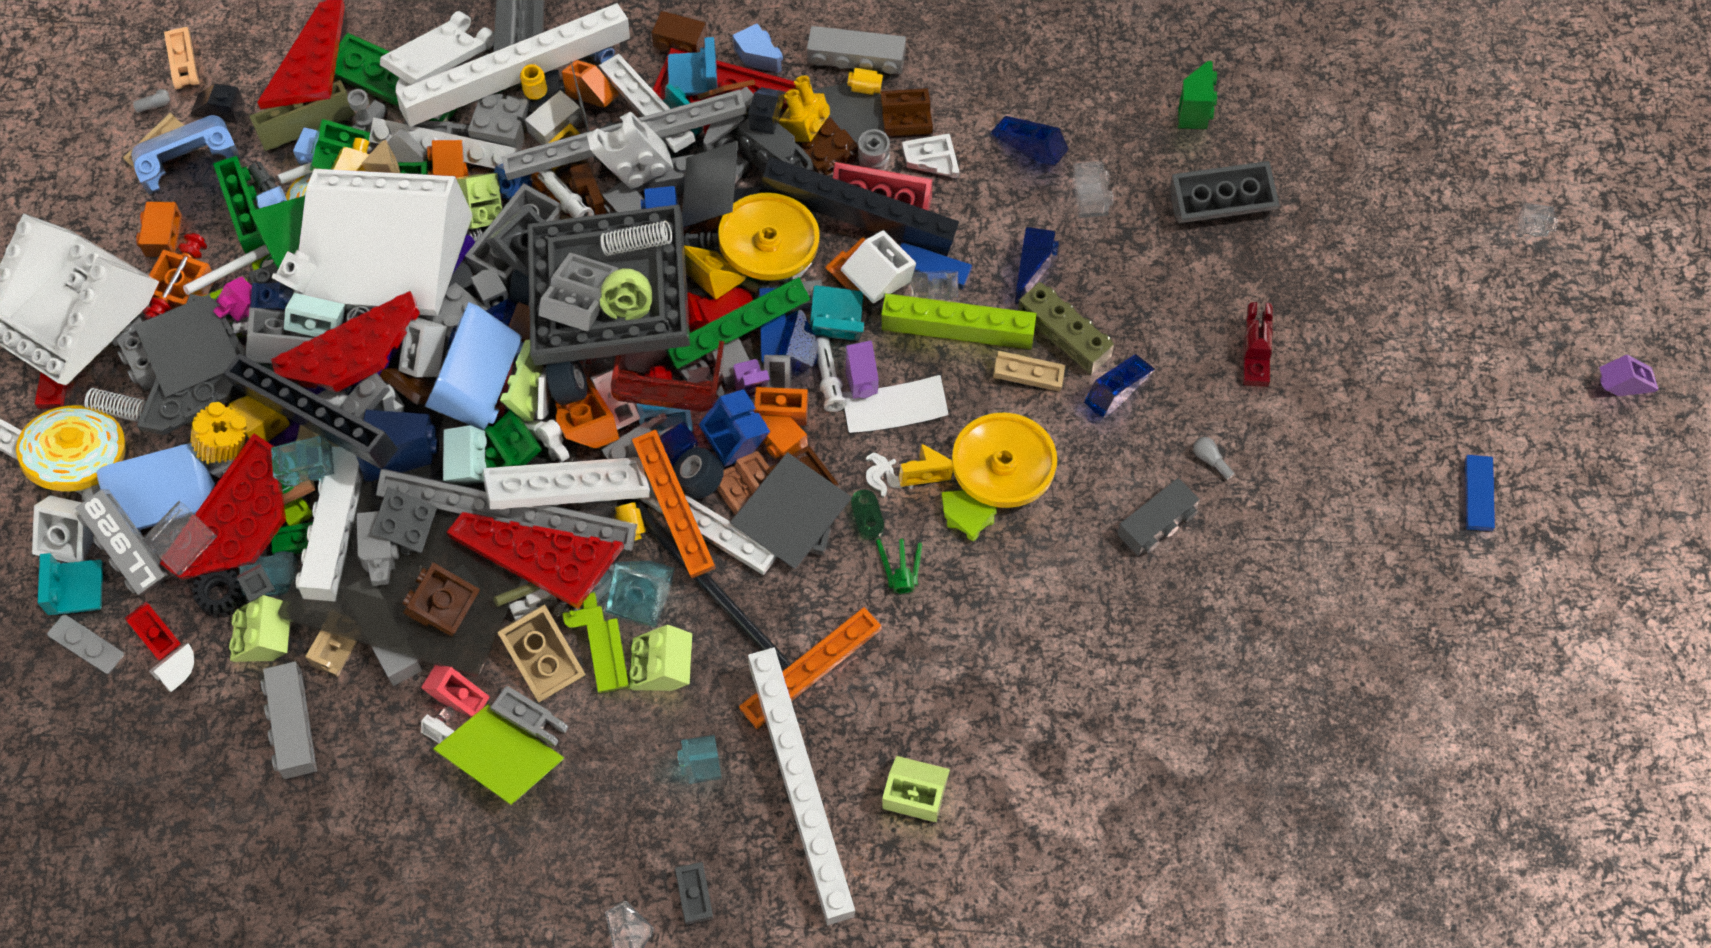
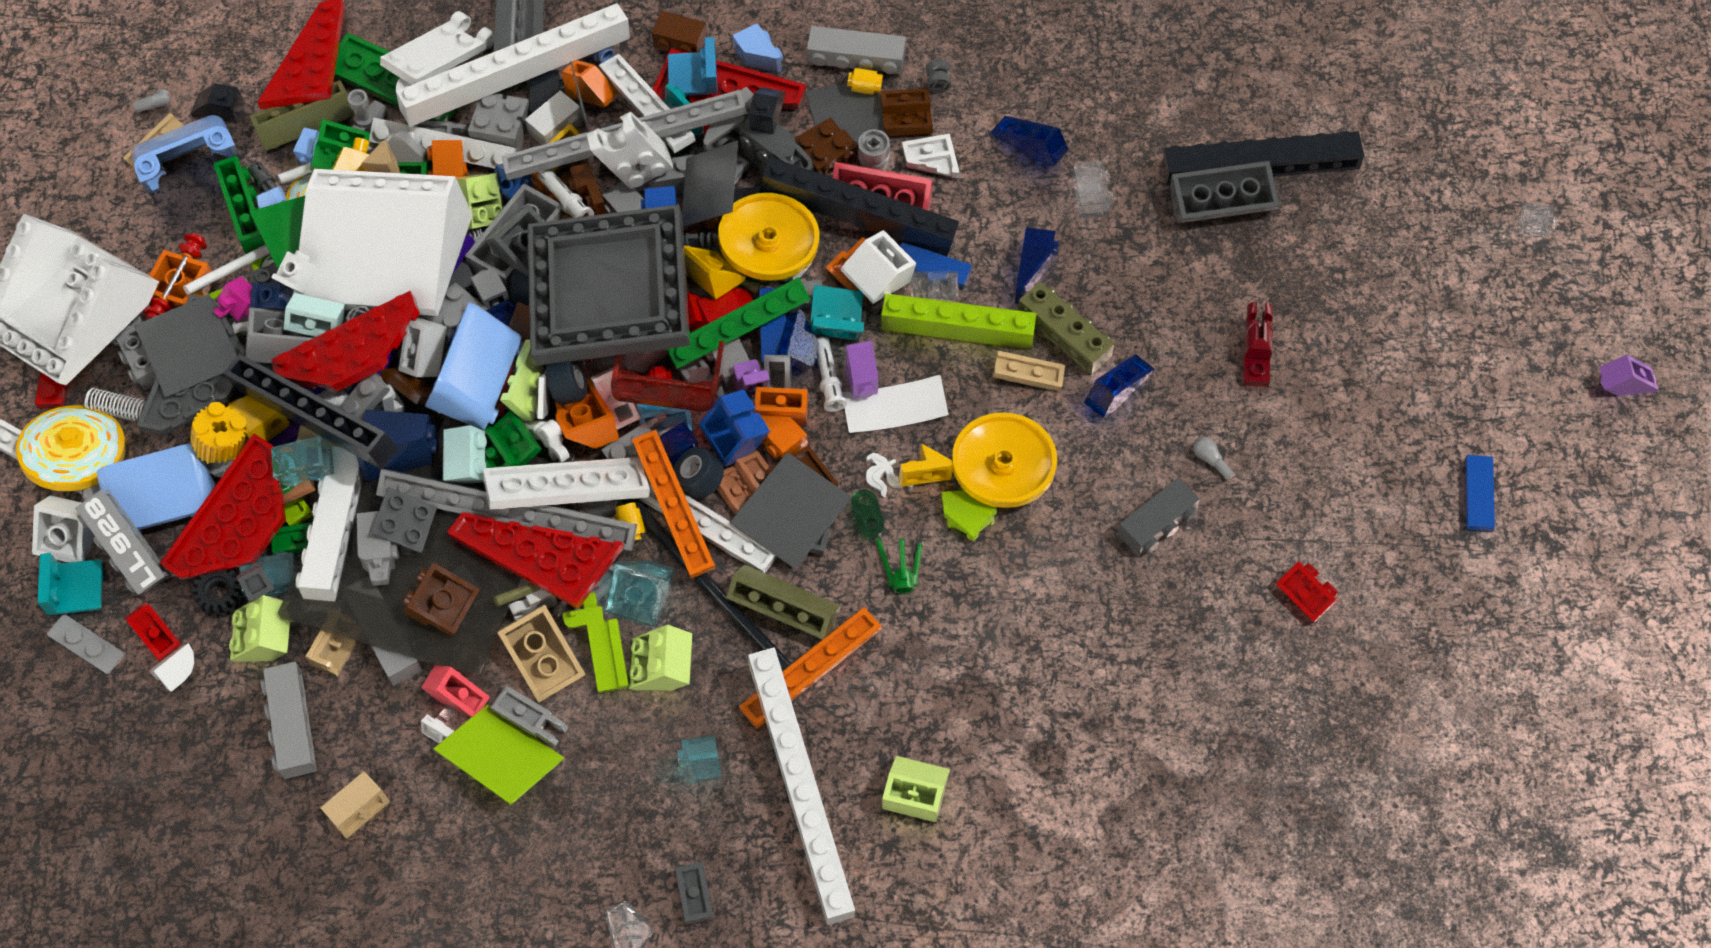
orange brick [136,202,182,257] -> none
clear tile [142,501,217,576] -> none
light nougat plate [164,27,200,90] -> none
yellow brick [520,64,547,99] -> none
light grey slope [538,252,619,331] -> none
white piece [600,221,672,256] -> none
yellowish green cylinder [600,268,652,320] -> none
dark orange piece [698,80,755,99] -> none
yellow brick [778,75,830,142] -> none
green slope [1178,61,1217,129] -> none
none -> tan hinge [320,771,390,839]
none -> olive brick [726,565,841,639]
none -> dark grey wheel [926,59,951,93]
none -> black brick [1162,131,1364,186]
none -> red bracket [1276,561,1340,622]

